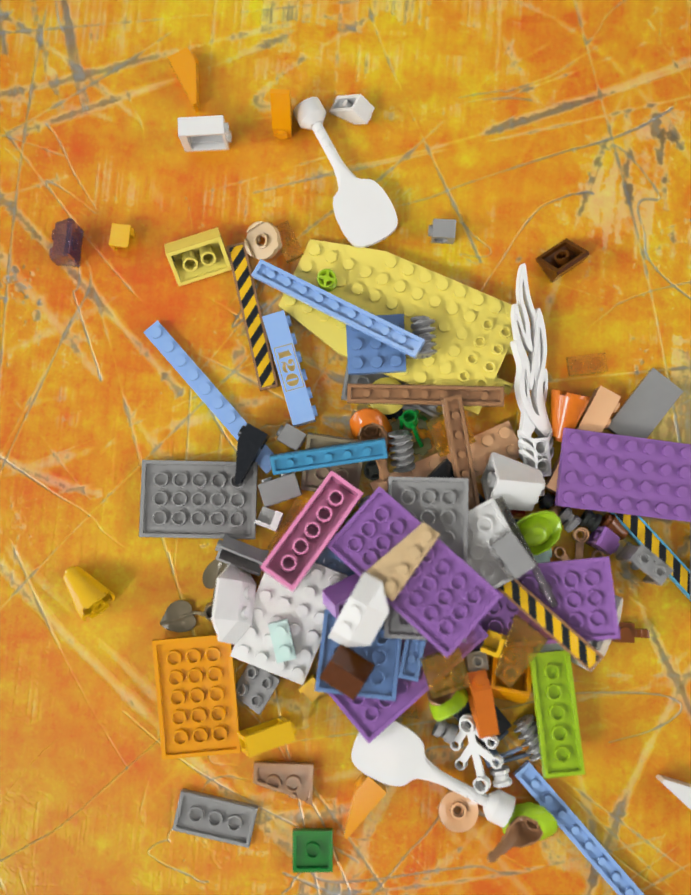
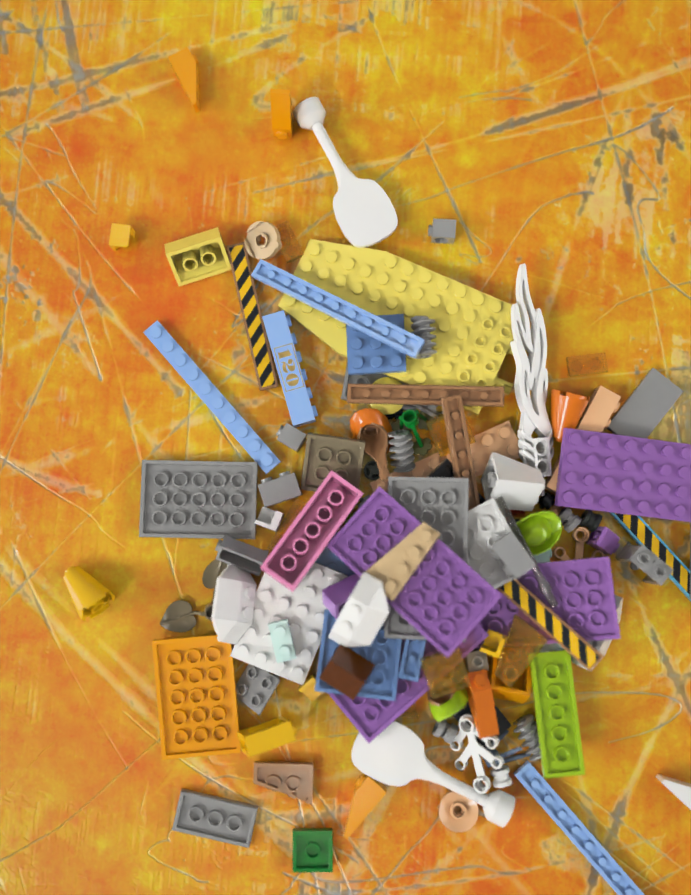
slope [49,218,84,267] -> none
white window [177,115,232,152] -> none
black slope [235,423,270,486] -> none
dark azure tile [269,438,388,475] -> none
lime wheel [317,269,337,292] -> none
white slope [329,94,375,125] -> none
hat [487,802,558,863] -> none
reddish brown slope [536,238,589,283] -> none
dark orange cone [599,513,628,540] -> none
dark orange plate [613,622,650,643] -> none

